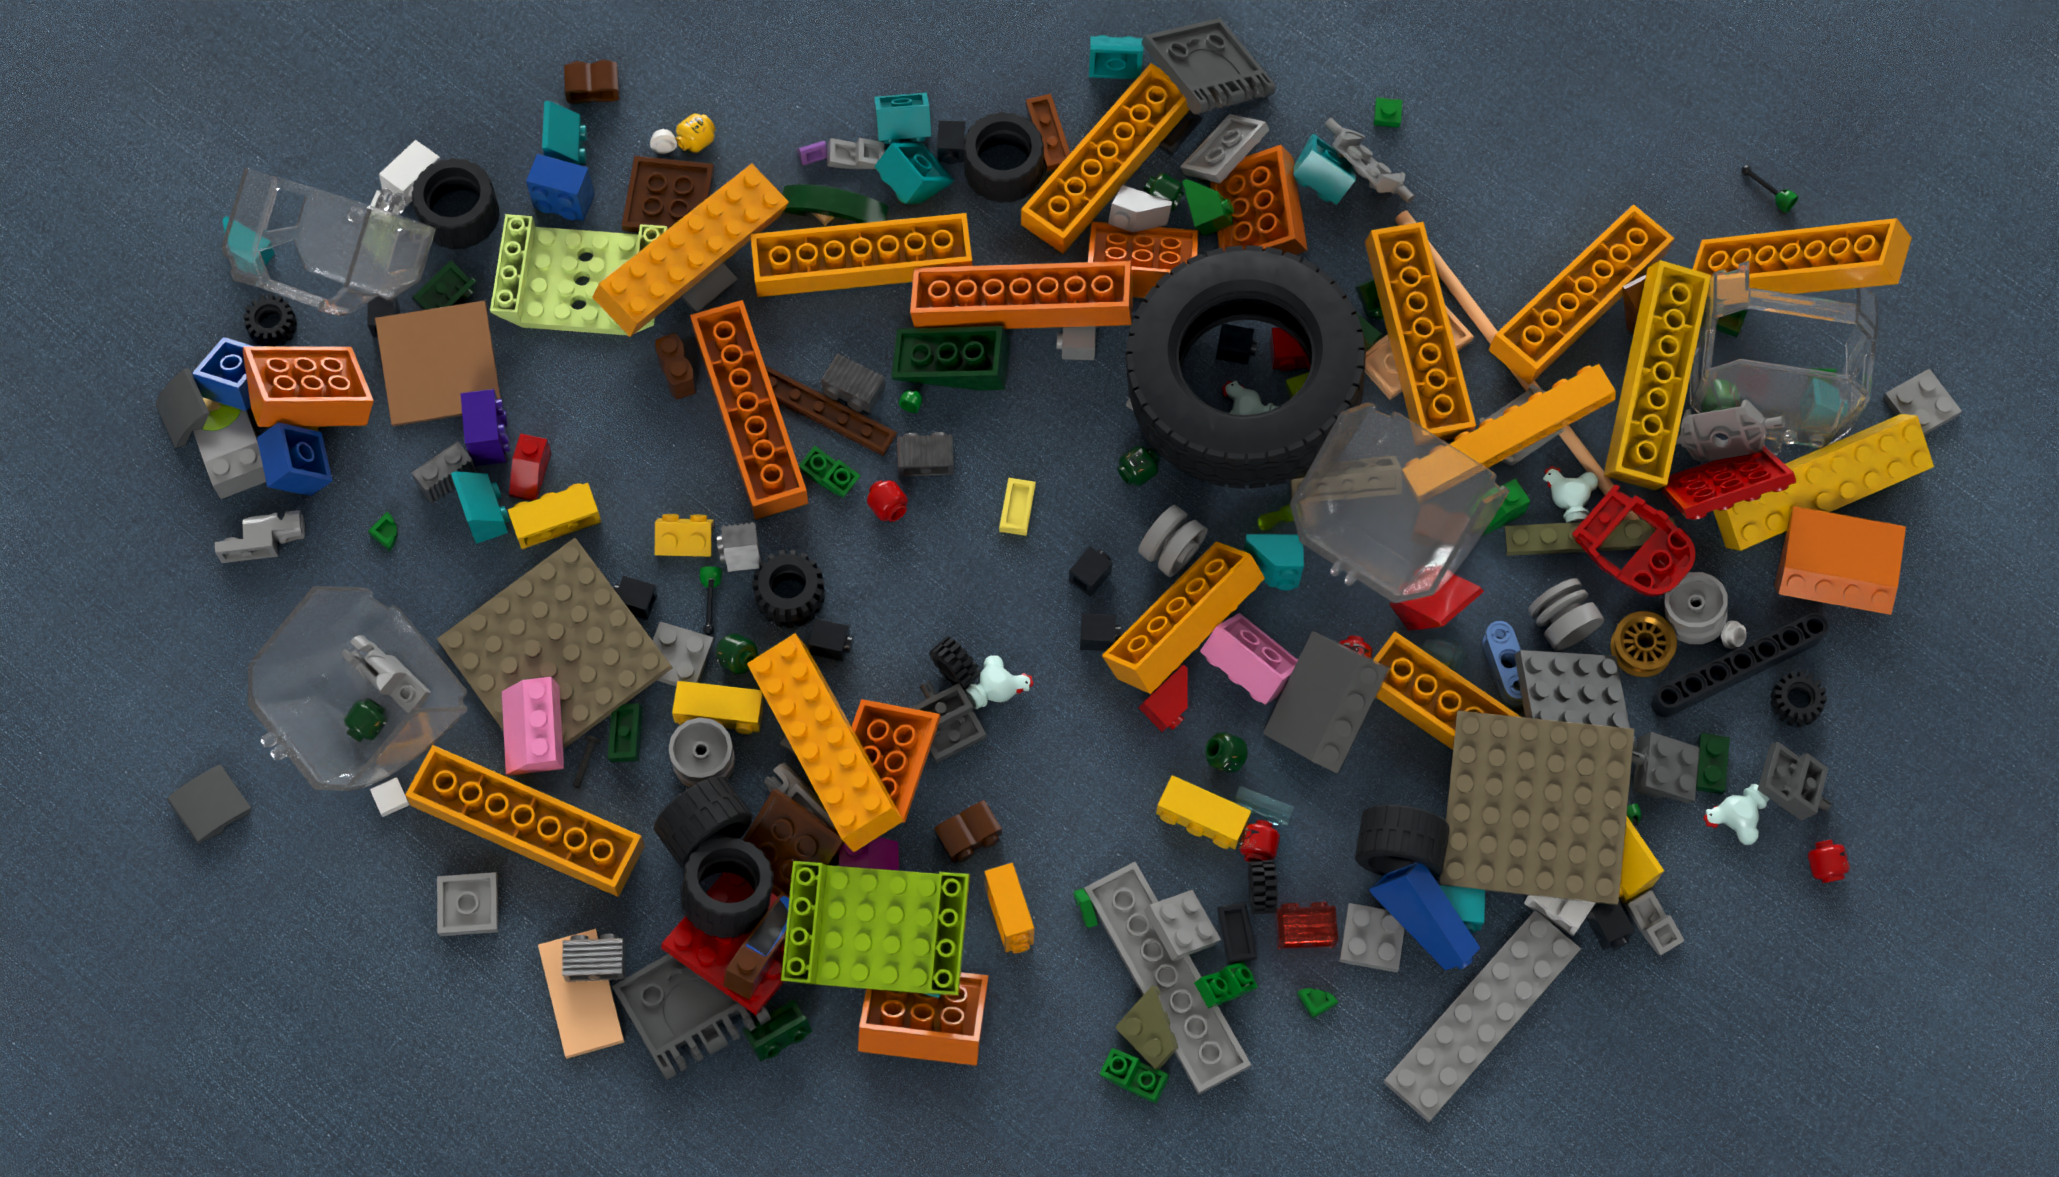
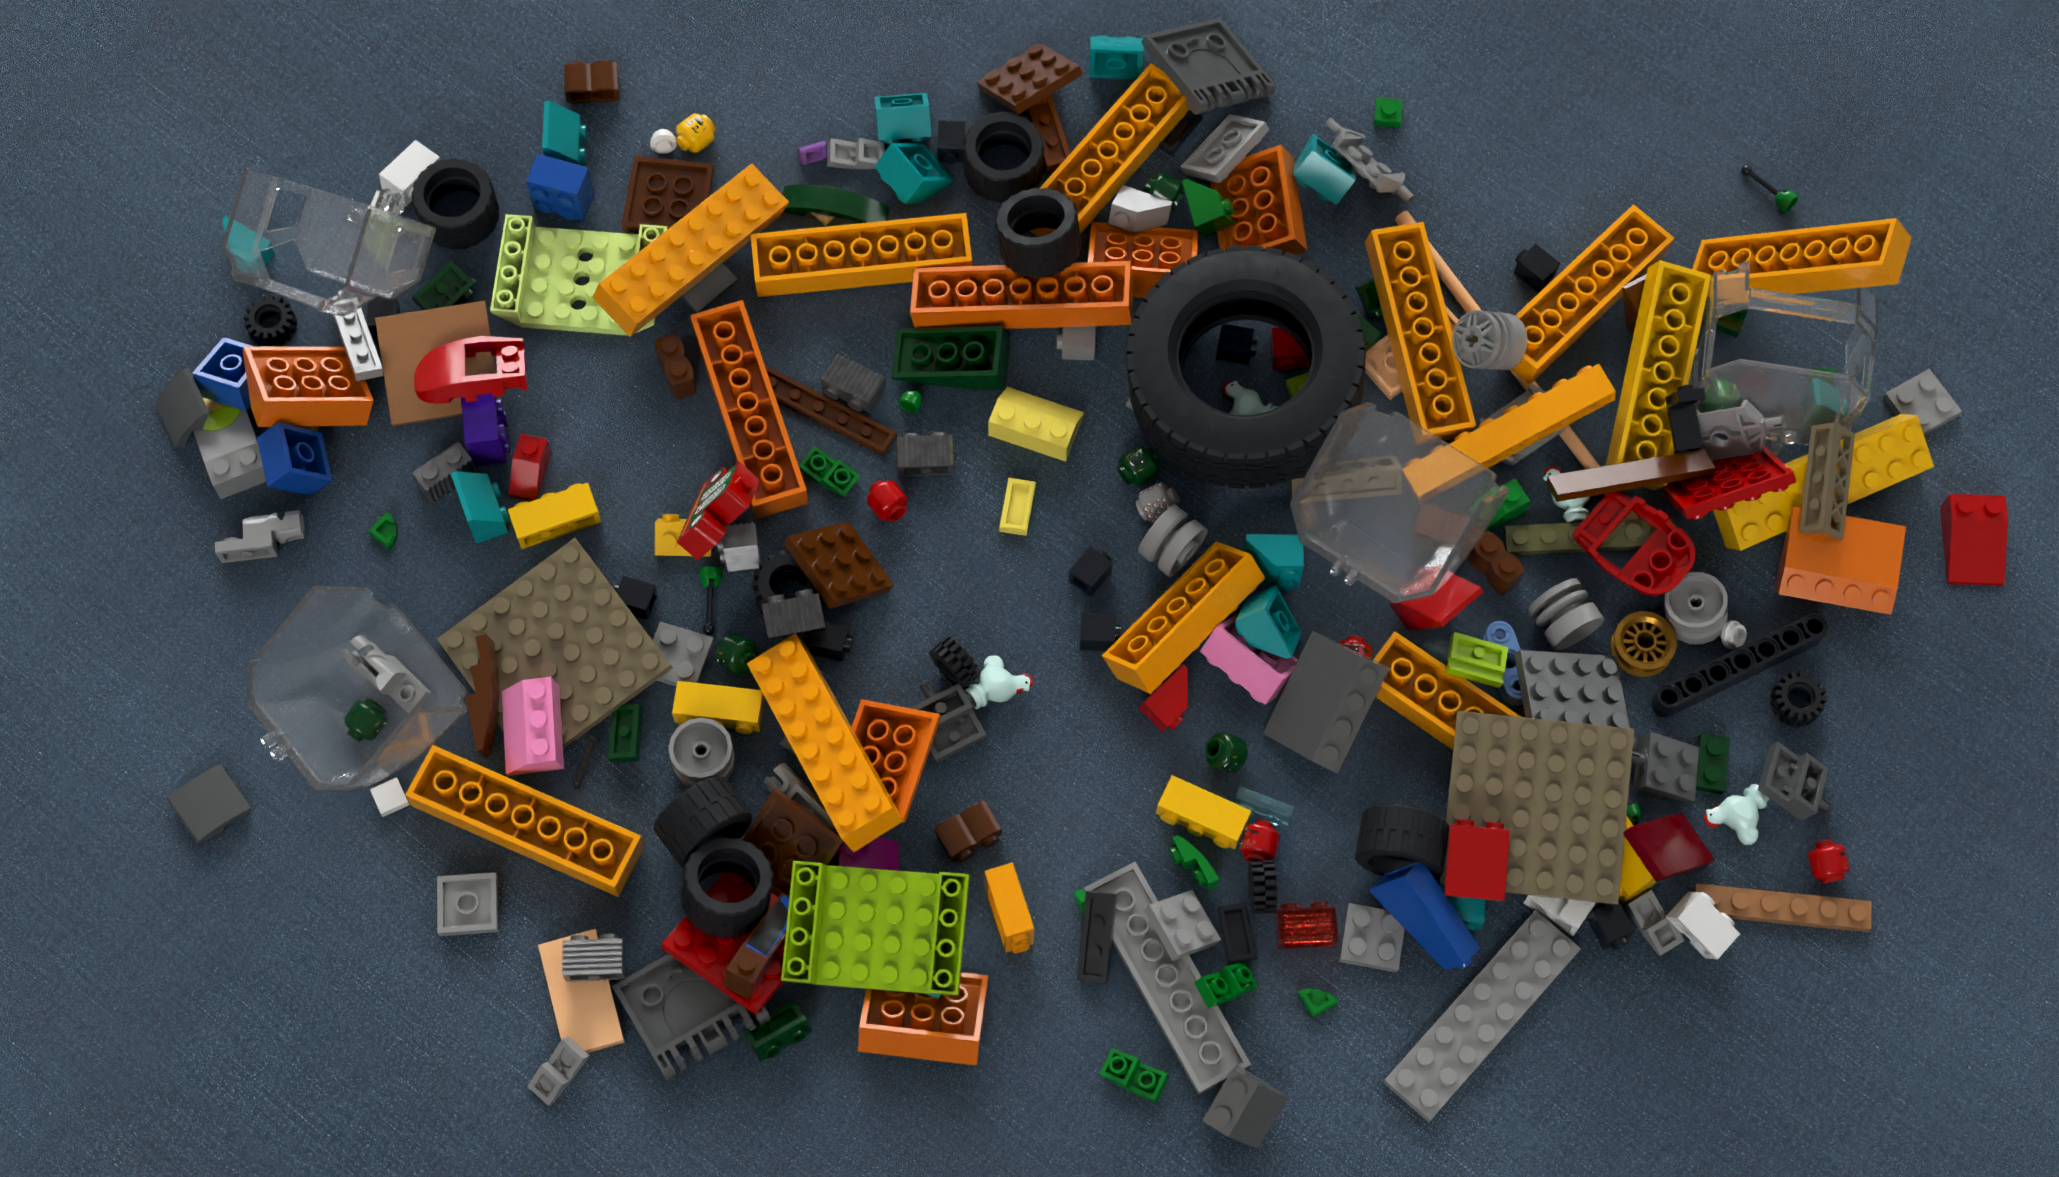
olive wing [1115,985,1179,1069] -> none
clear neon green arm [1257,503,1299,531] -> none
none -> plate [329,294,383,381]
none -> red slope [414,336,527,404]
none -> reddish brown slope [465,634,499,757]
none -> light grey slope [527,1036,590,1106]
none -> red brick [677,462,760,561]
none -> flat silver brick [762,589,825,638]
none -> reddish brown plate [784,521,894,609]
none -> reddish brown plate [977,43,1083,114]
none -> light yellow slope [988,387,1085,462]
none -> black tyre [995,188,1082,278]
none -> black plate [1077,891,1117,983]
none -> light grey head [1136,482,1179,523]
none -> green slope [1169,835,1219,892]
none -> dark grey slope [1202,1065,1289,1149]
none -> teal slope [1235,585,1302,659]
none -> lime plate [1445,632,1508,688]
none -> red panel [1445,819,1510,901]
none -> light grey wheel [1452,310,1527,371]
none -> reddish brown brick [1467,531,1524,595]
none -> black brick [1514,243,1560,293]
none -> reddish brown tile [1546,449,1715,502]
none -> dark red tile [1623,812,1715,882]
none -> black bracket [1665,384,1706,451]
none -> white brick [1666,892,1740,960]
none -> medium nougat plate [1693,884,1872,932]
none -> dark tan fence [1799,422,1855,540]
none -> red slope [1940,494,2008,586]

